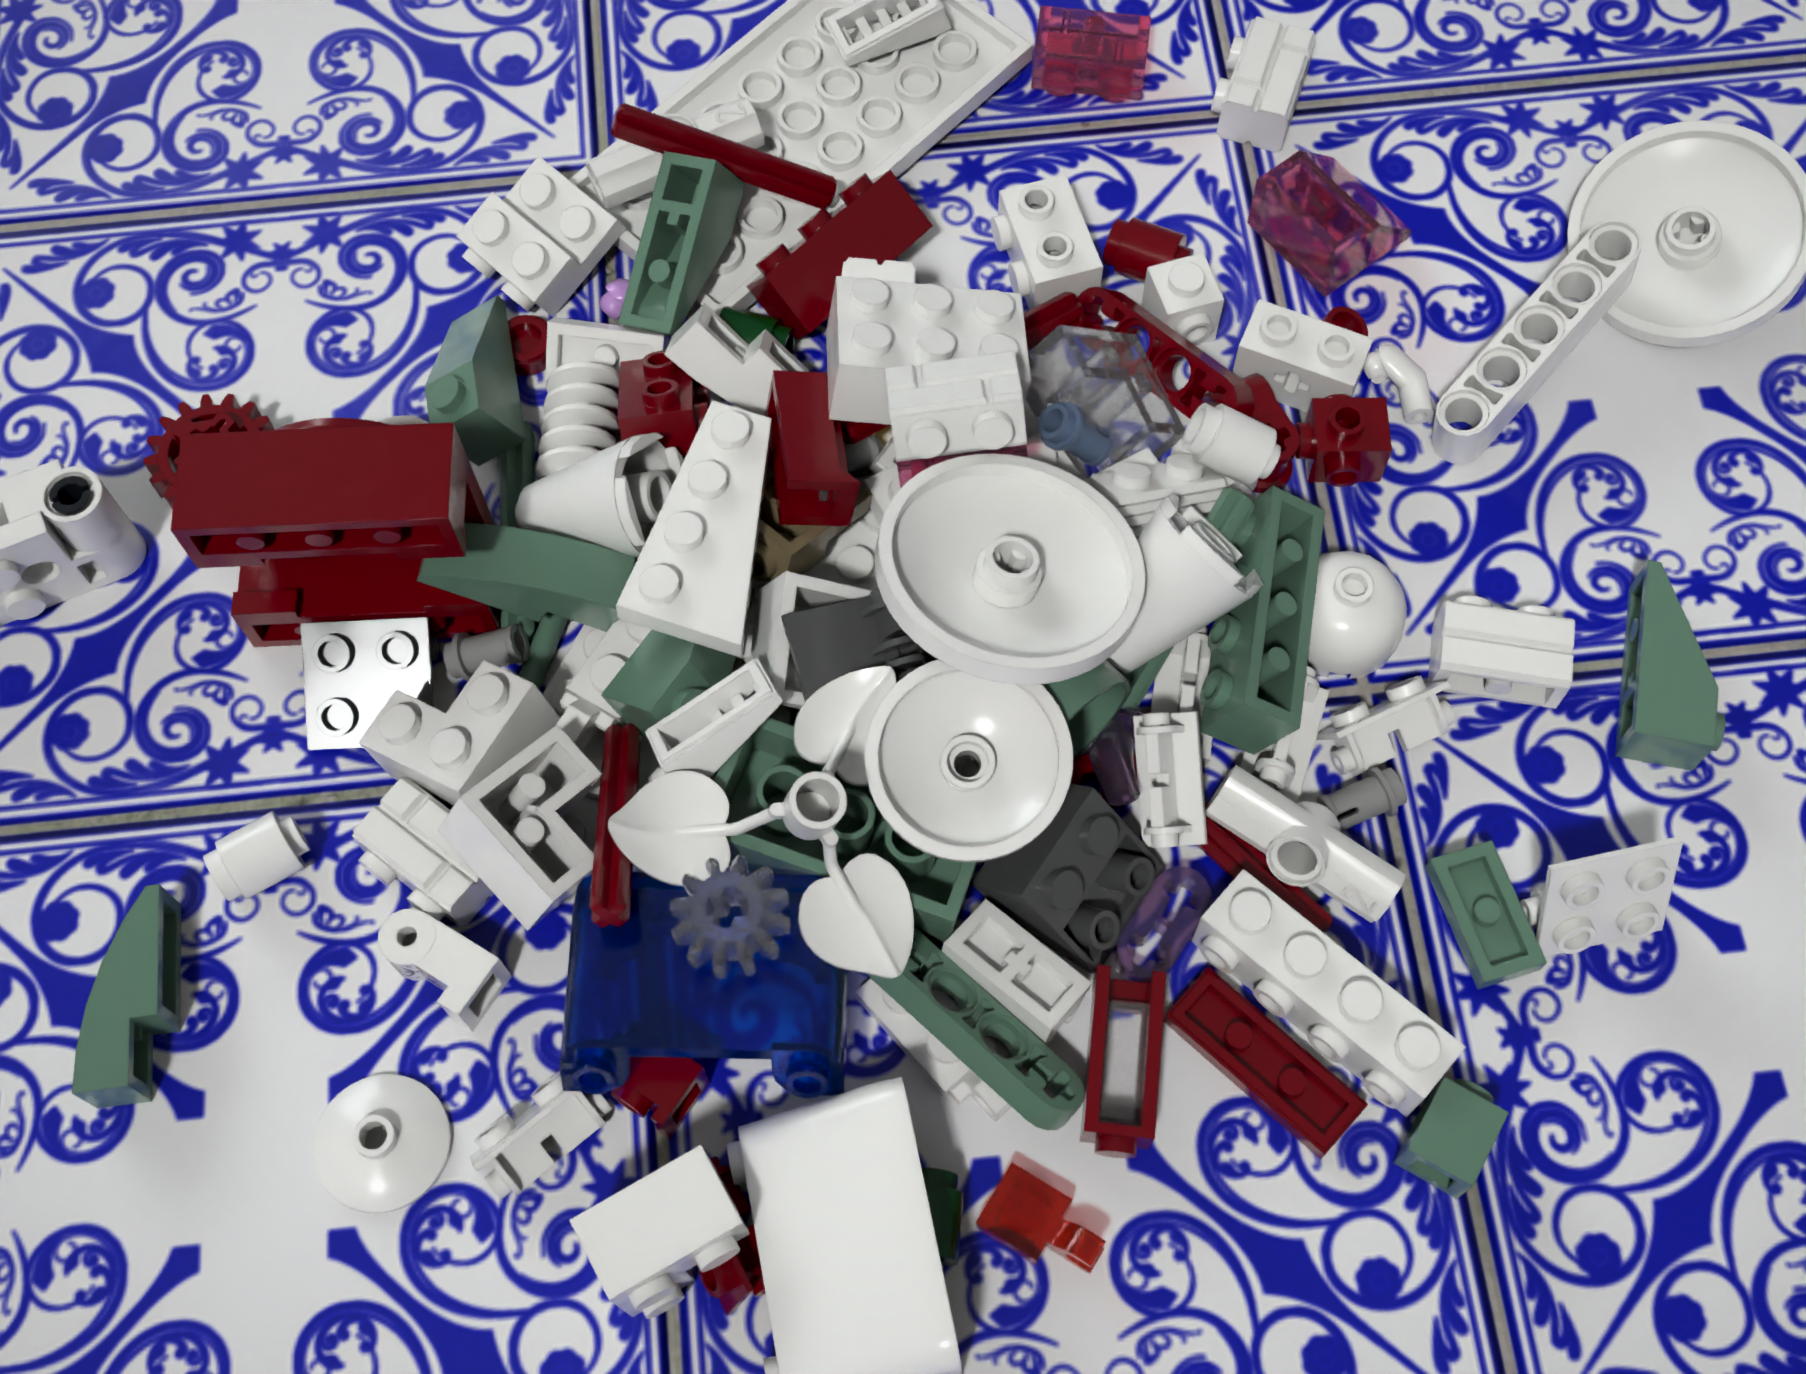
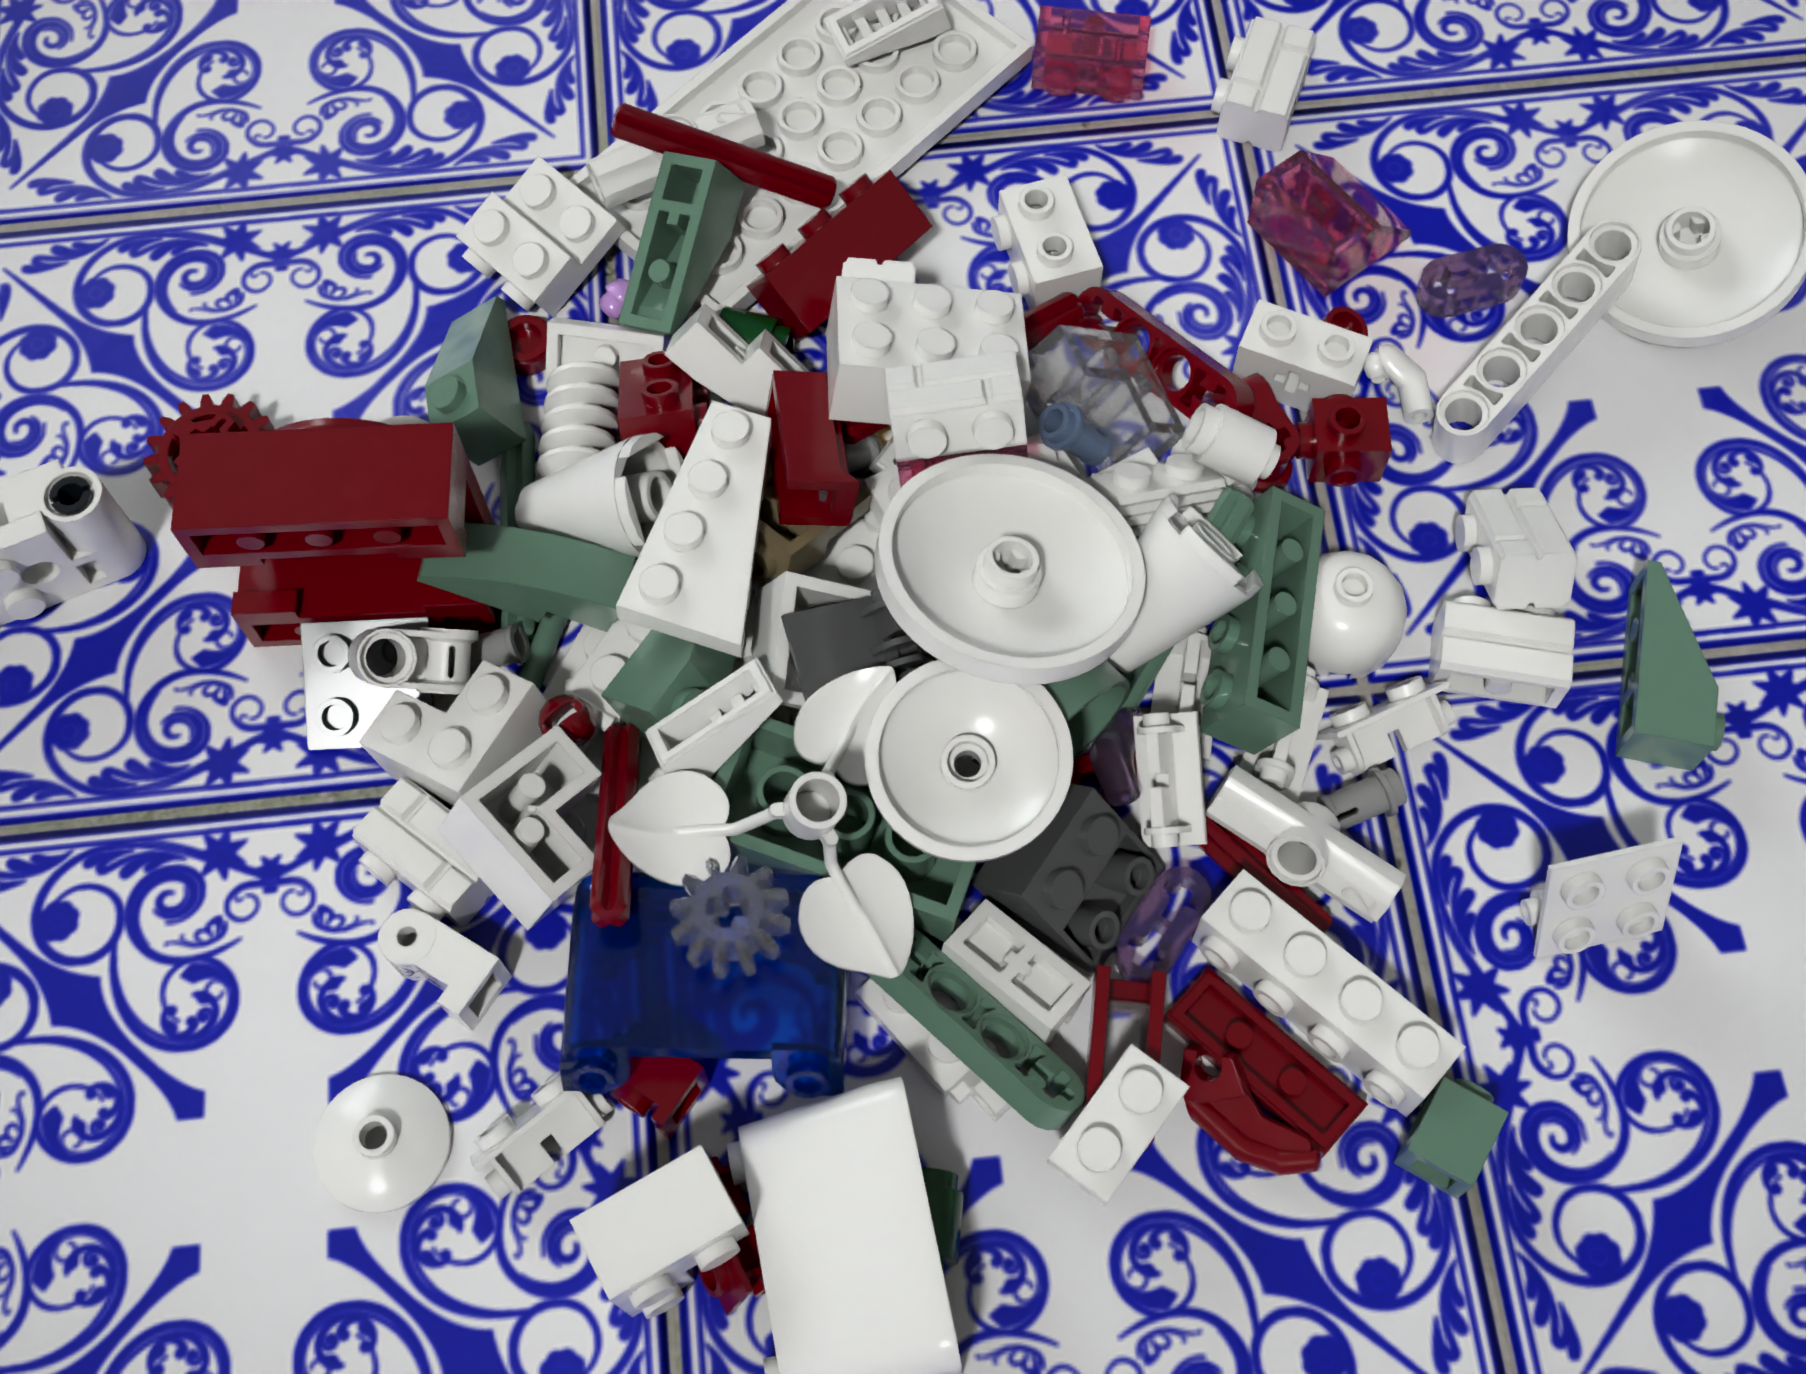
sand green slope [72,884,182,1109] -> none
white brick [203,811,311,902] -> none
clear red plate [976,1163,1106,1274] -> none
dark red brick [1103,217,1194,283] -> none
white brick [1141,252,1224,345] -> none
sand green plate [1425,840,1547,990] -> none
none -> white piece [348,627,479,695]
none -> dark red hinge [538,694,596,747]
none -> white plate [1047,1044,1190,1206]
none -> dark red piece [1180,1044,1321,1176]
none -> clear purple beam [1415,243,1528,318]
none -> white brick [1455,488,1578,610]

